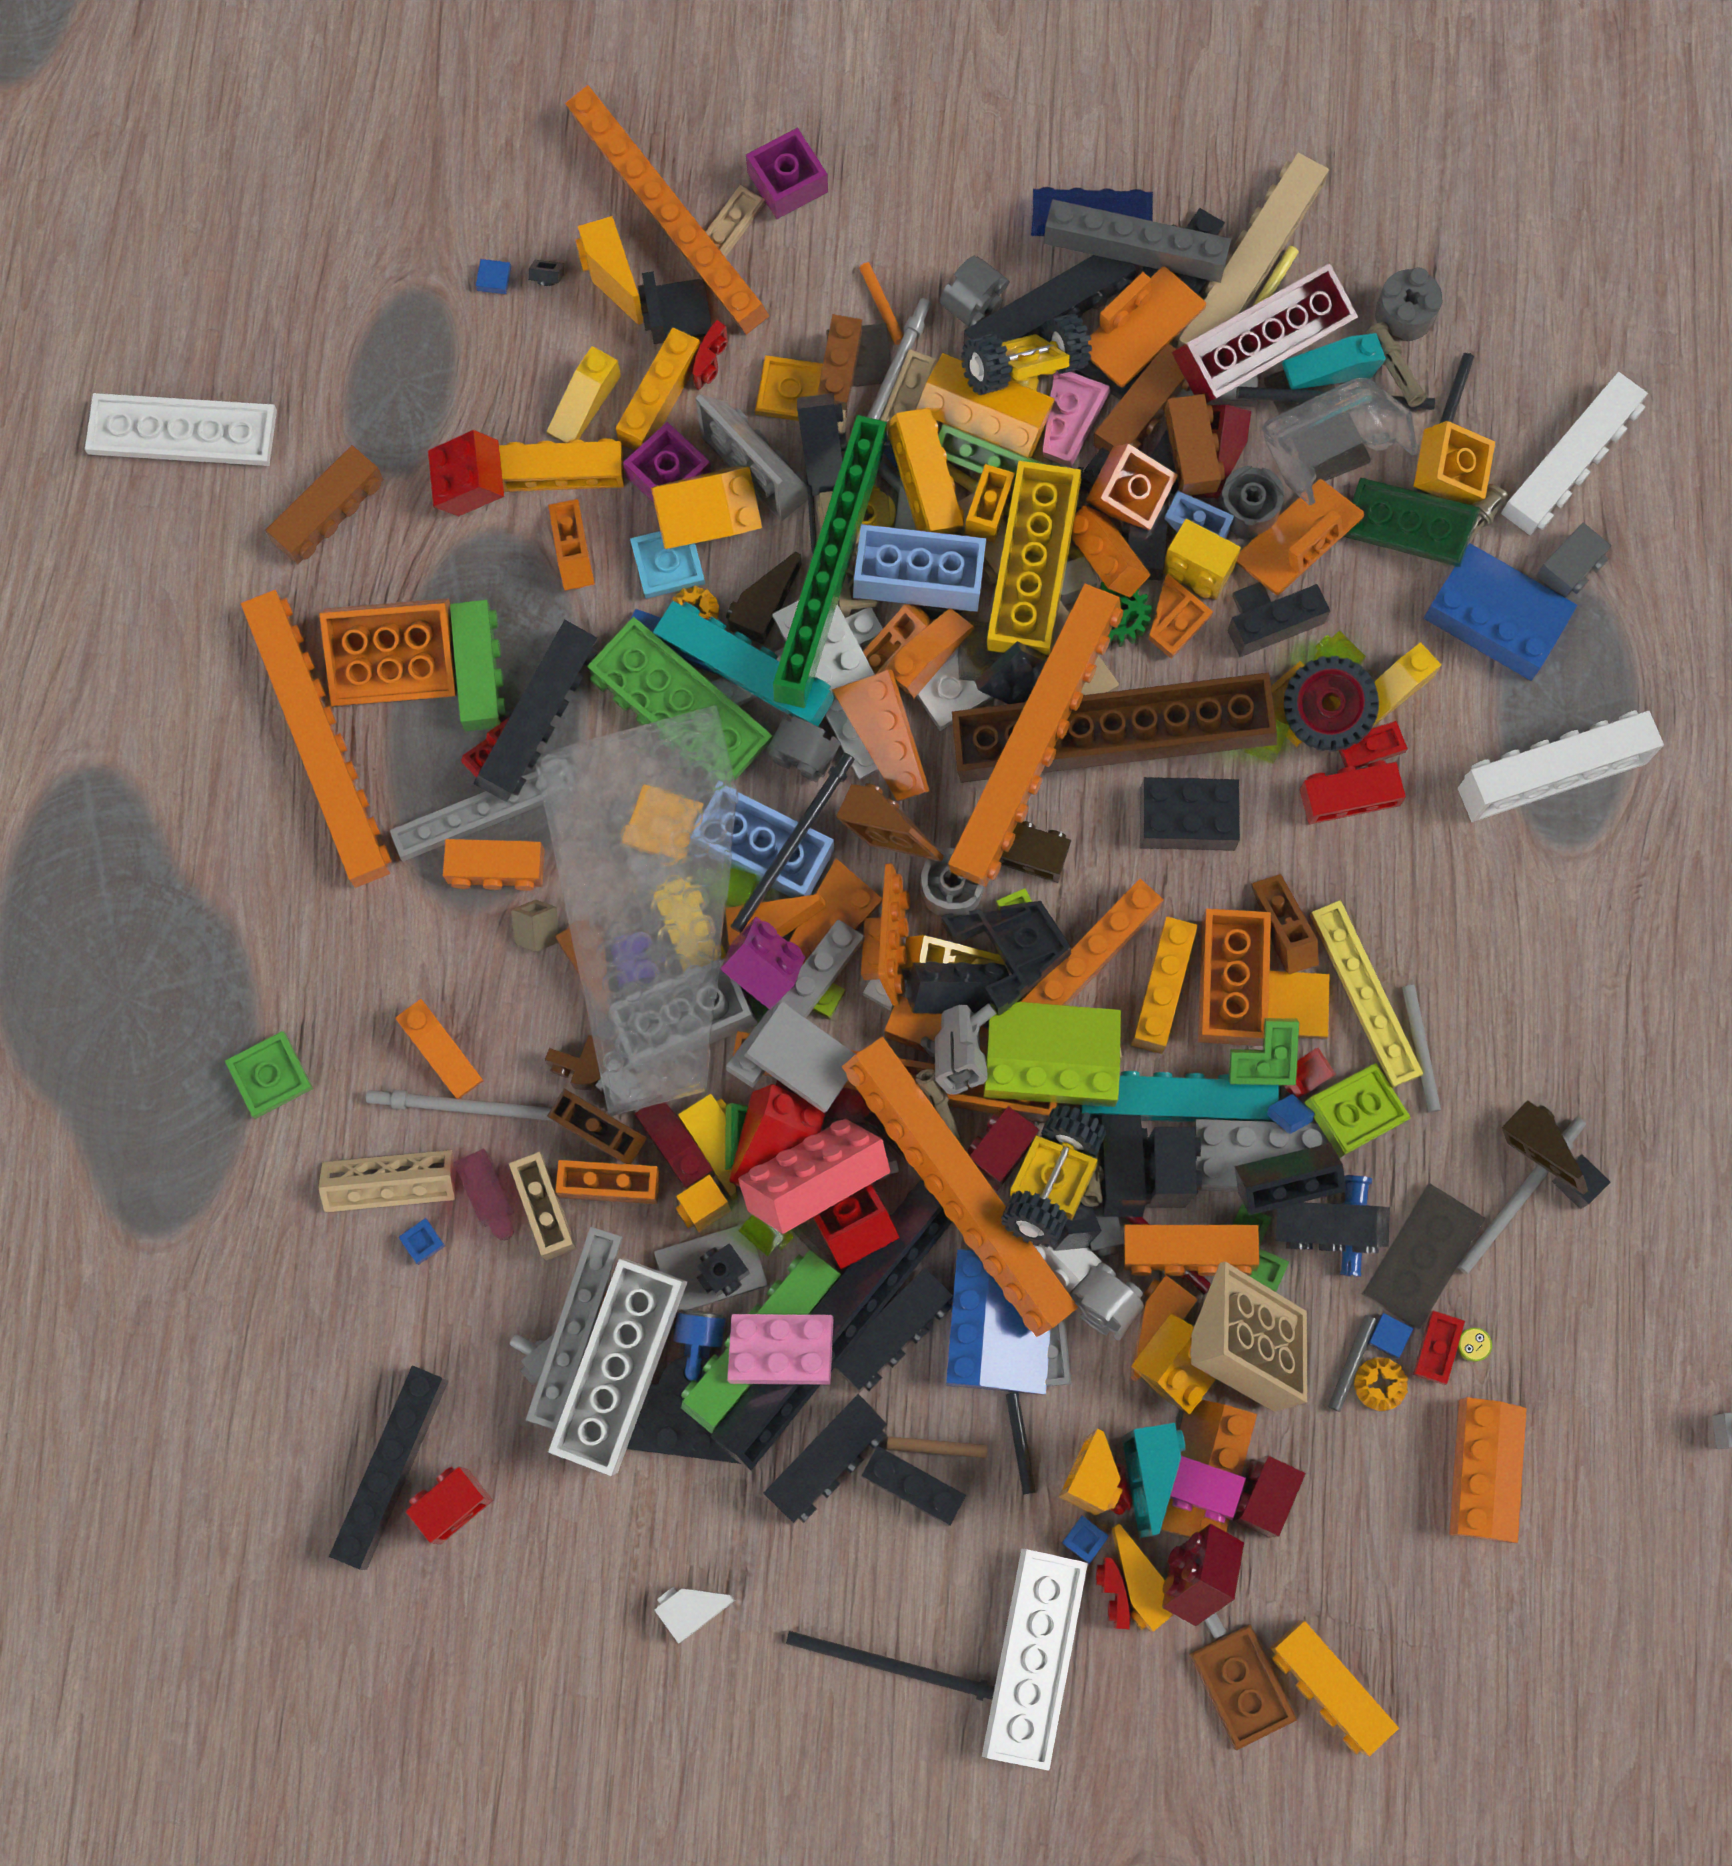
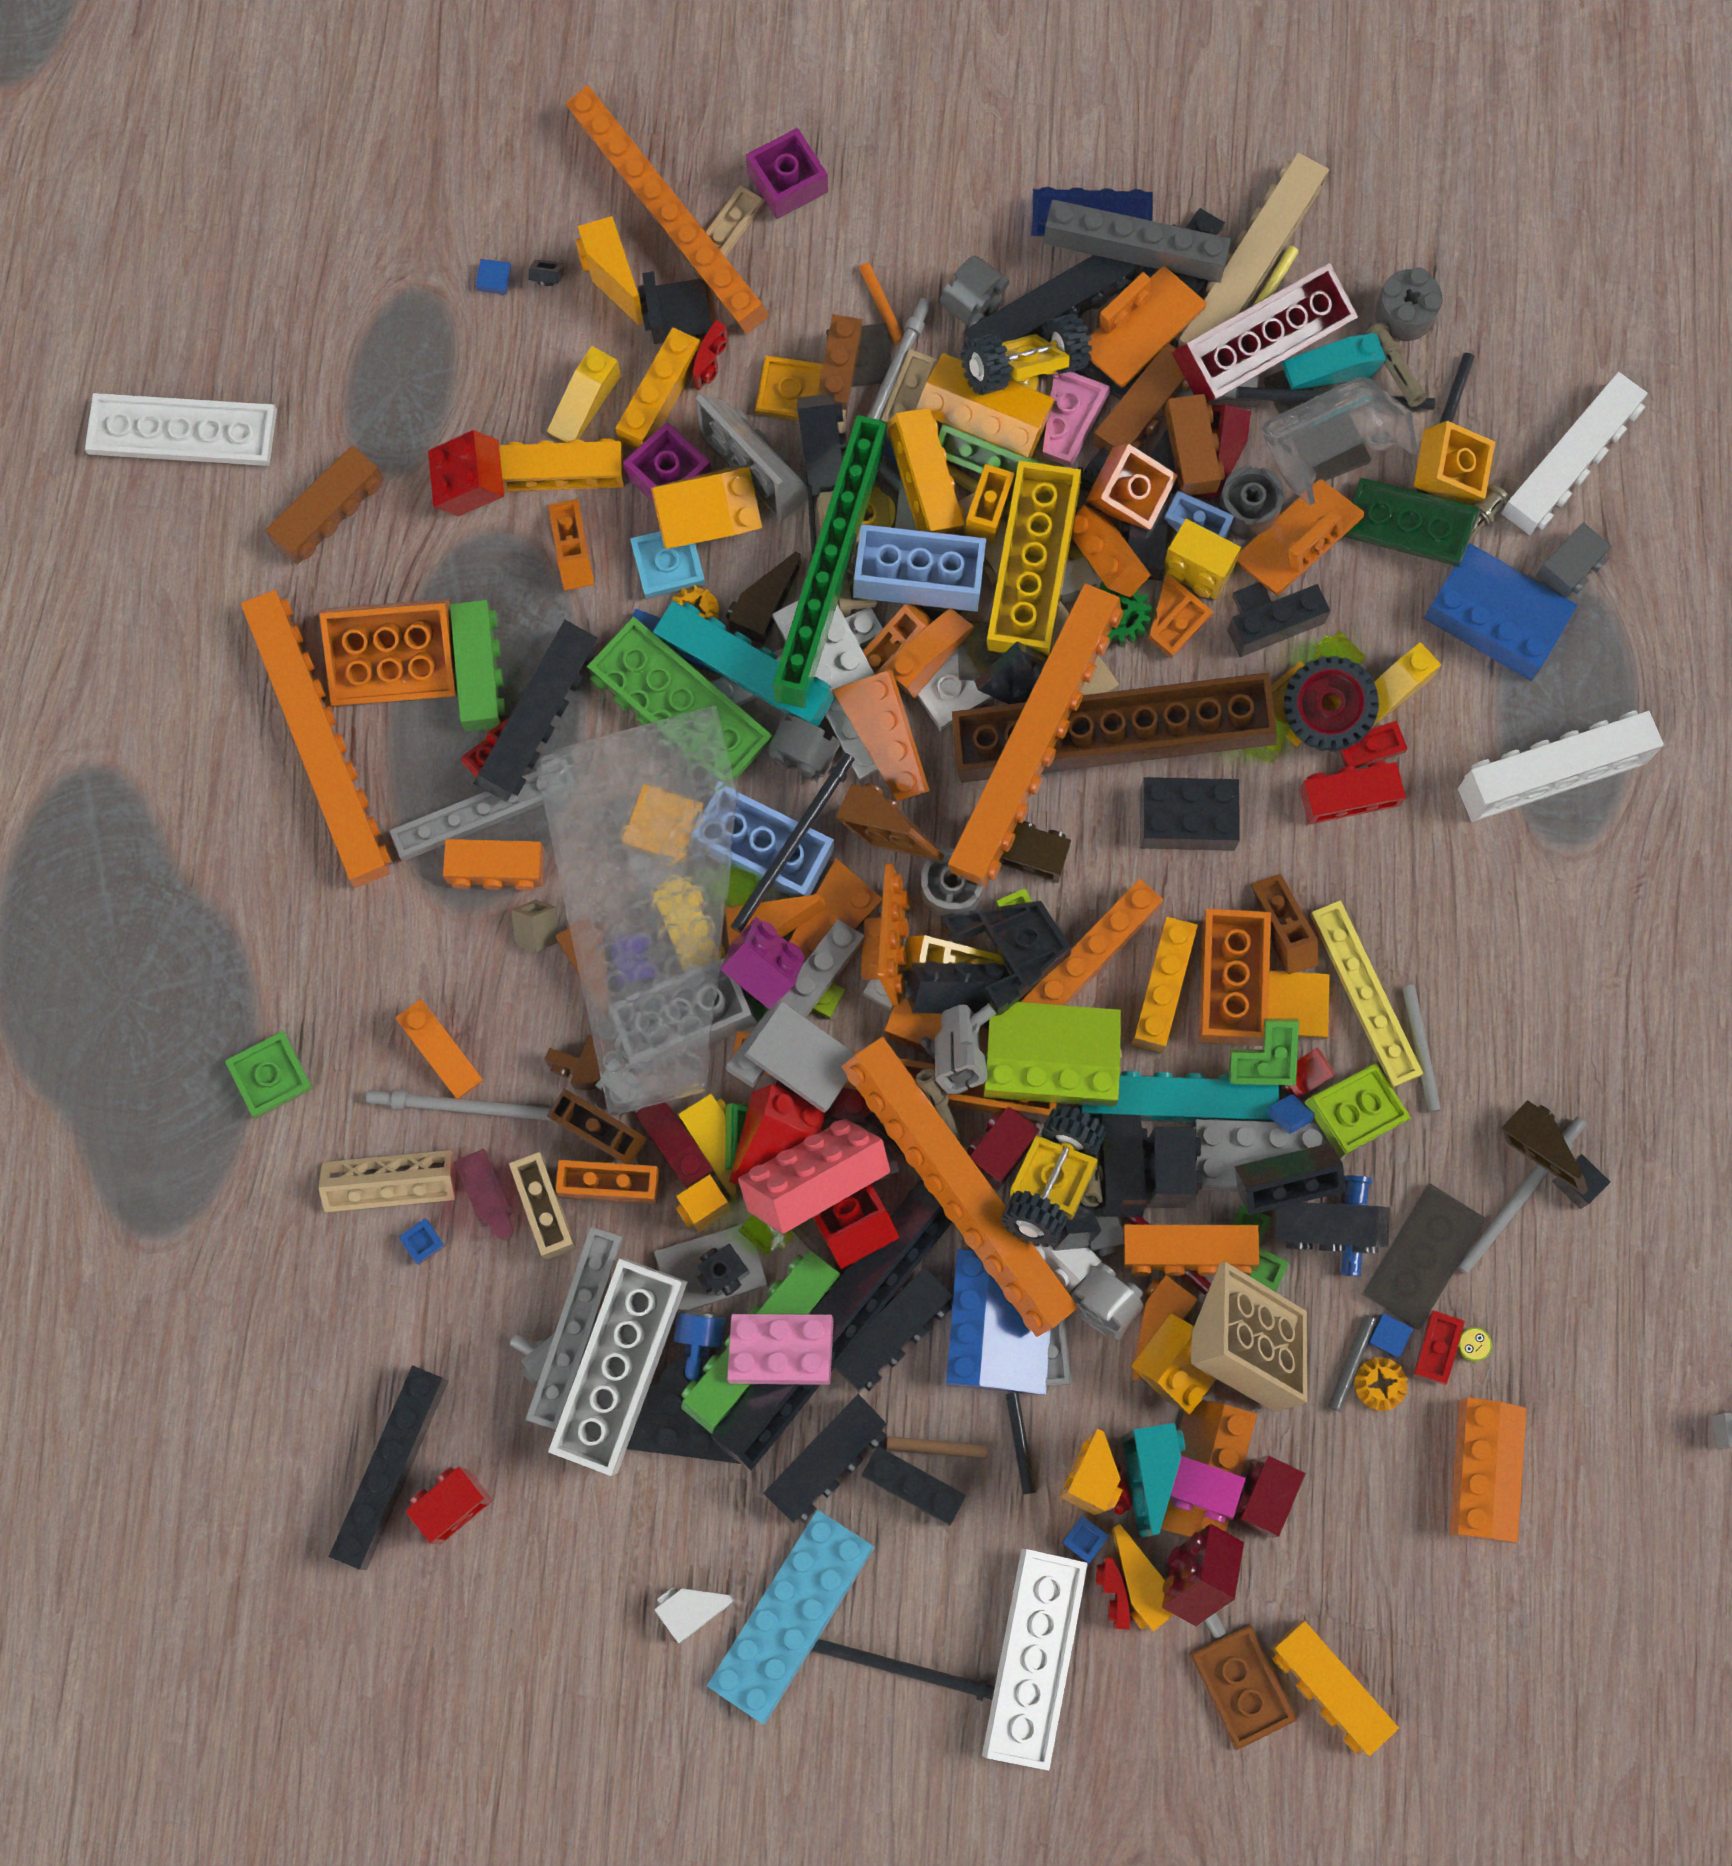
none -> medium azure plate [707,1509,875,1725]

